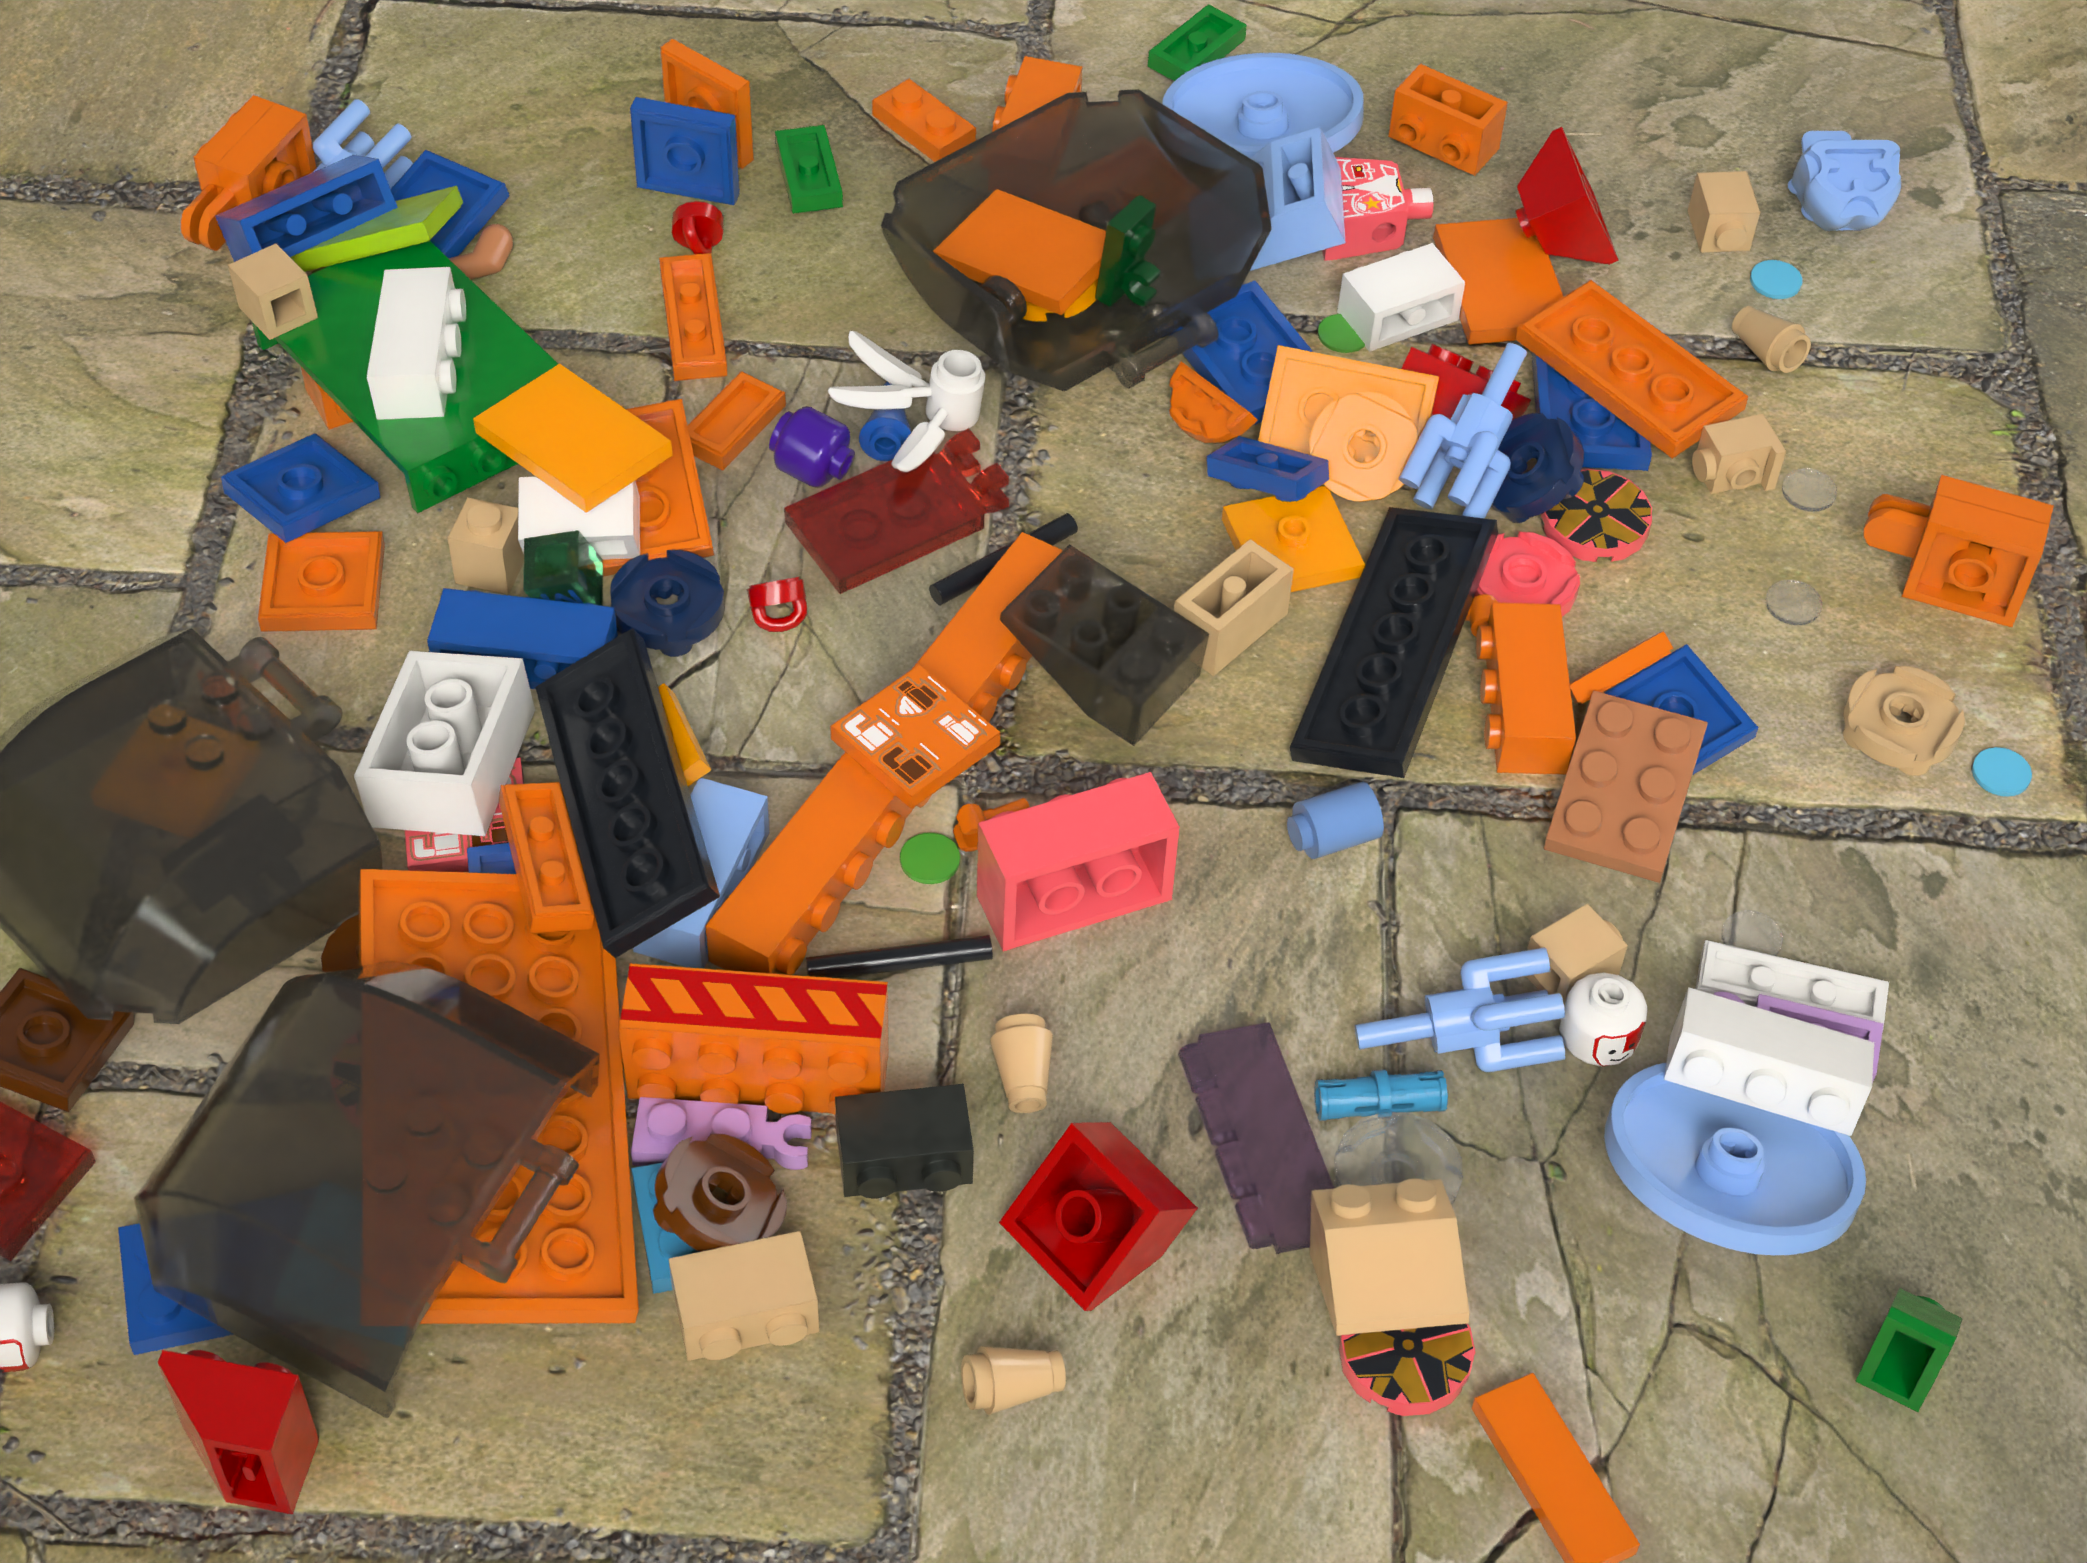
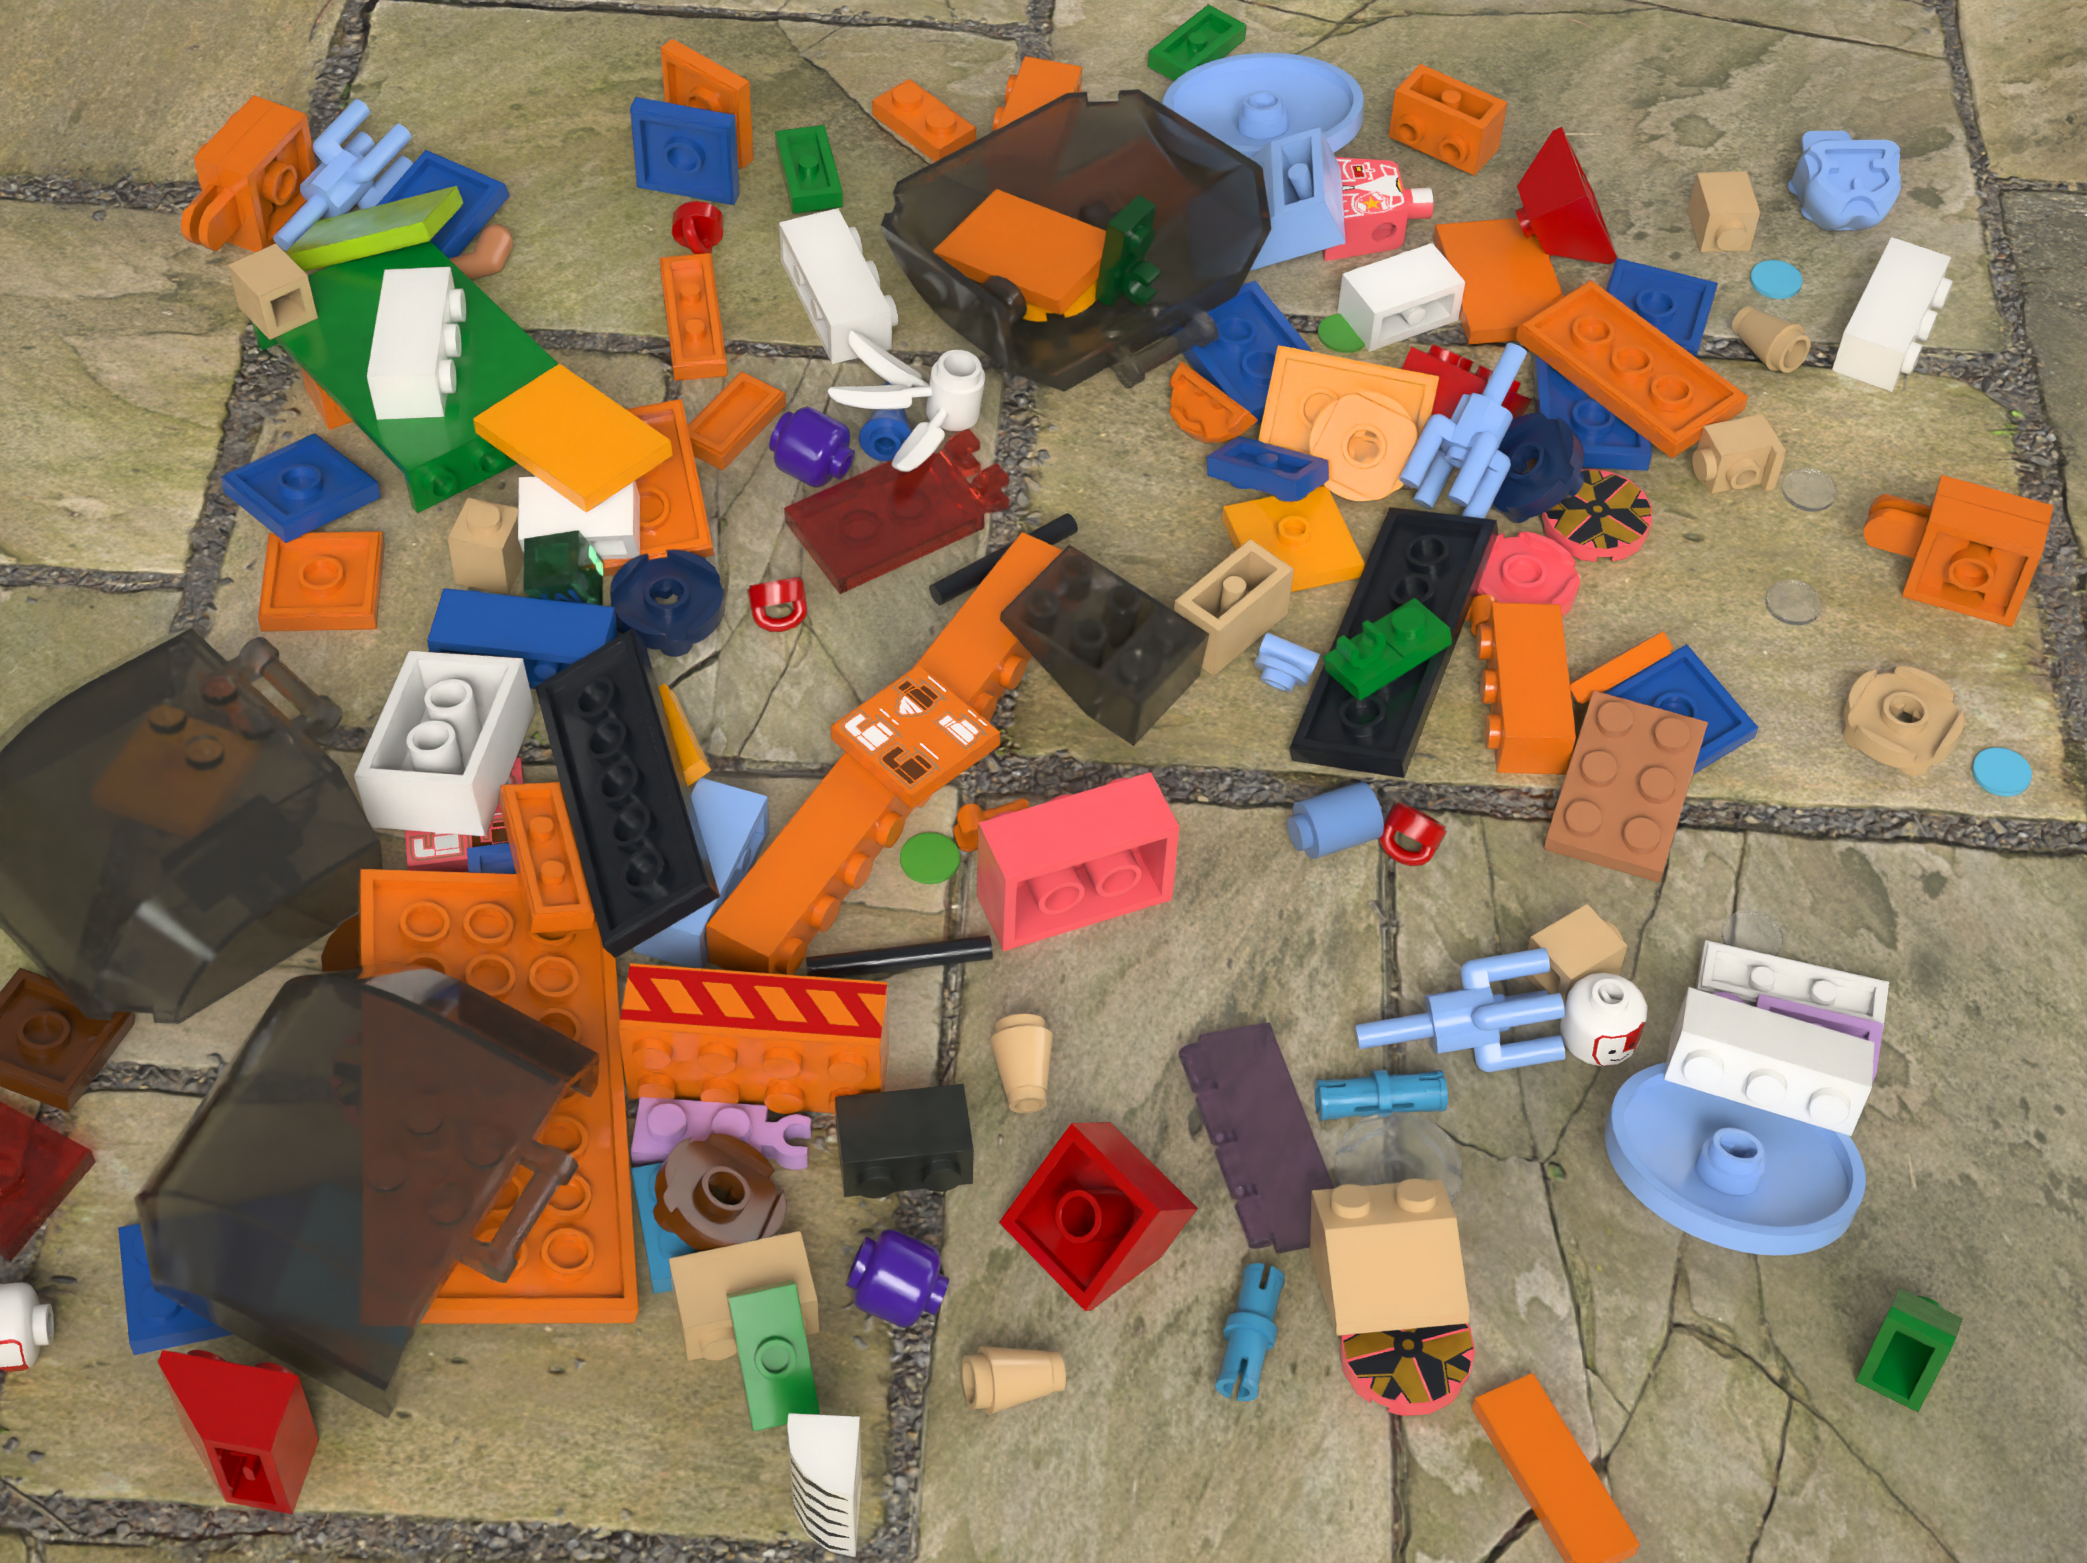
blue brick [215,155,398,262] -> none
none -> plate [726,1279,820,1432]
none -> white brick [779,208,898,364]
none -> white brick [787,1413,862,1558]
none -> dark purple head [845,1229,950,1328]
none -> dark azure pin [1215,1263,1285,1402]
none -> light blue plate [1254,632,1320,692]
none -> green plate [1323,598,1452,701]
none -> red tile [1379,802,1447,867]
none -> blue plate [1606,258,1718,357]
none -> white brick [1832,237,1953,392]

